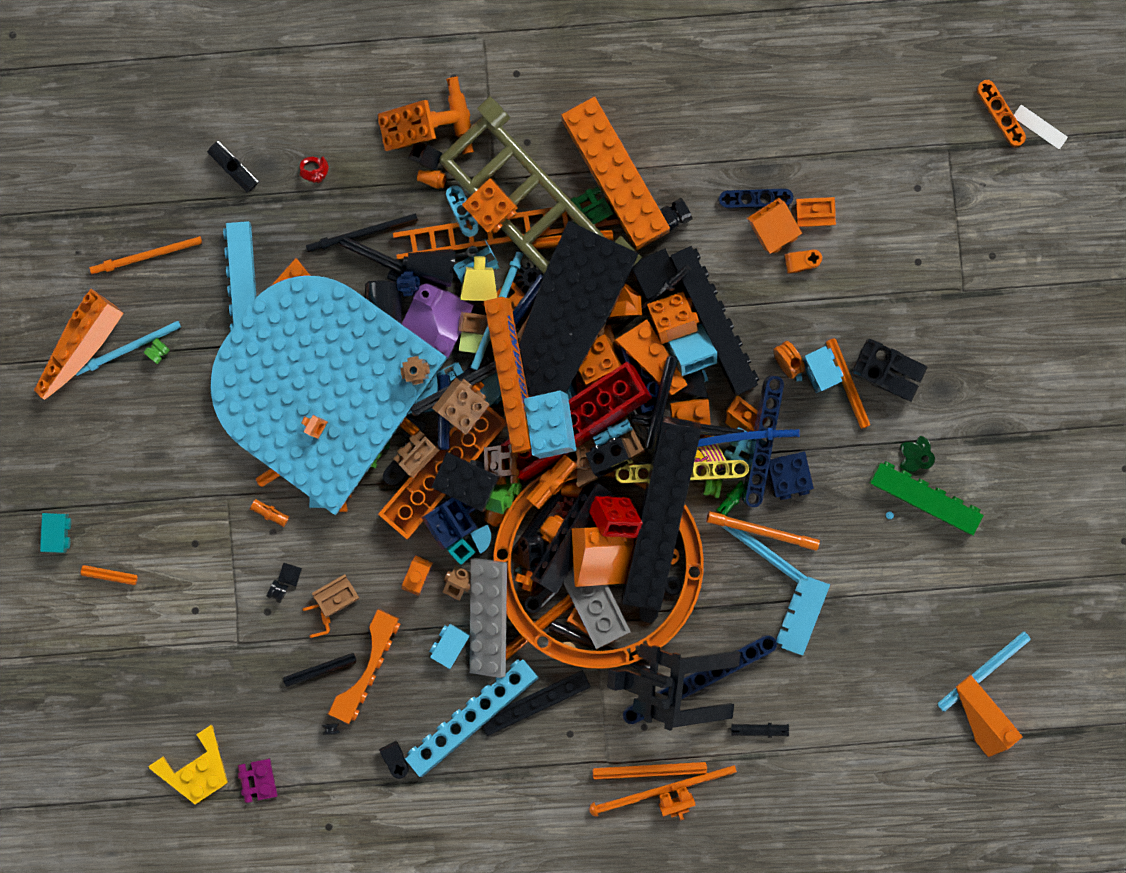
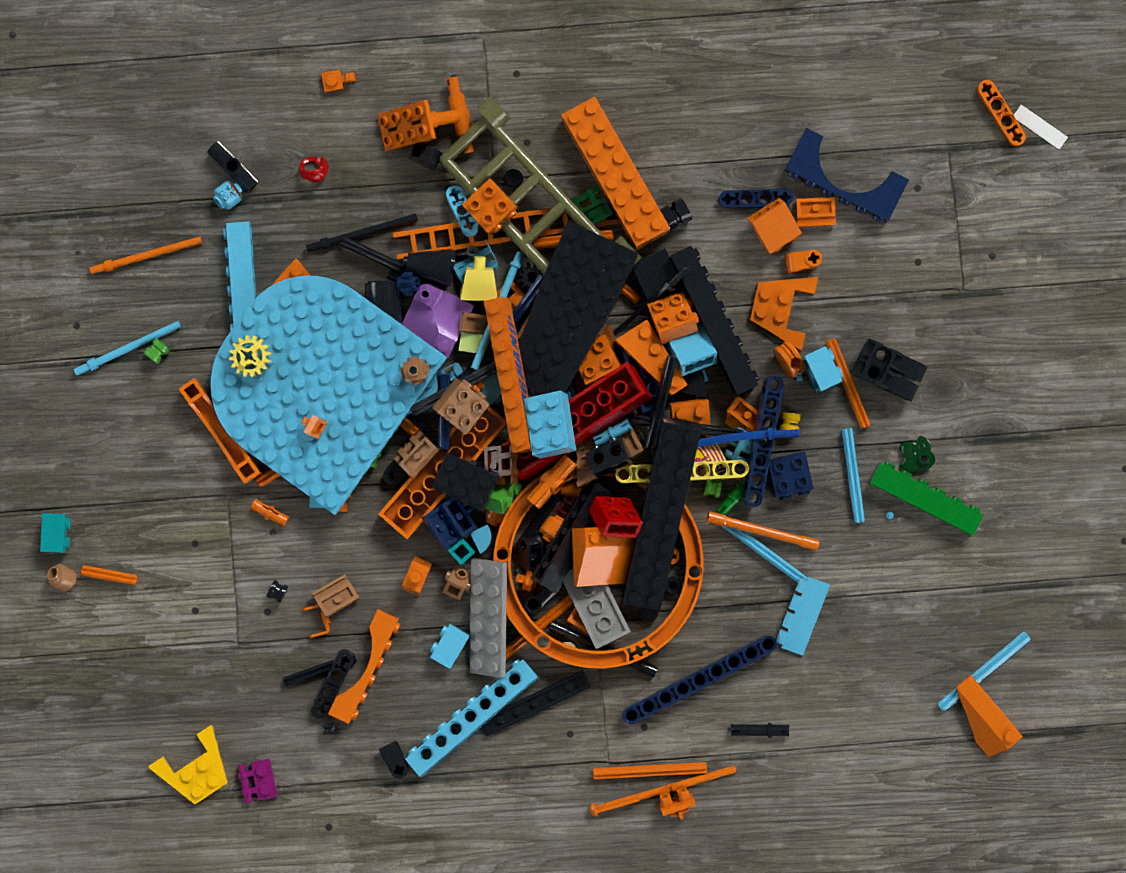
orange wedge [34,289,124,400] -> none
black plate [278,563,302,586] -> none
orange cone [417,170,446,189] -> none
black piece [607,644,740,731] -> none
orange slope [608,286,642,319] -> none
none -> medium nougat head [47,564,76,592]
none -> orange arch [179,378,262,484]
none -> medium azure head [213,181,242,210]
none -> light yellow gear [229,335,272,377]
none -> black beam [311,649,353,719]
none -> orange plate [321,70,356,93]
none -> black plate [504,169,523,188]
none -> orange wing [750,277,818,350]
none -> yellow wheel [780,412,801,430]
none -> dark blue arch [784,128,909,223]
none -> medium azure axle [842,428,865,523]

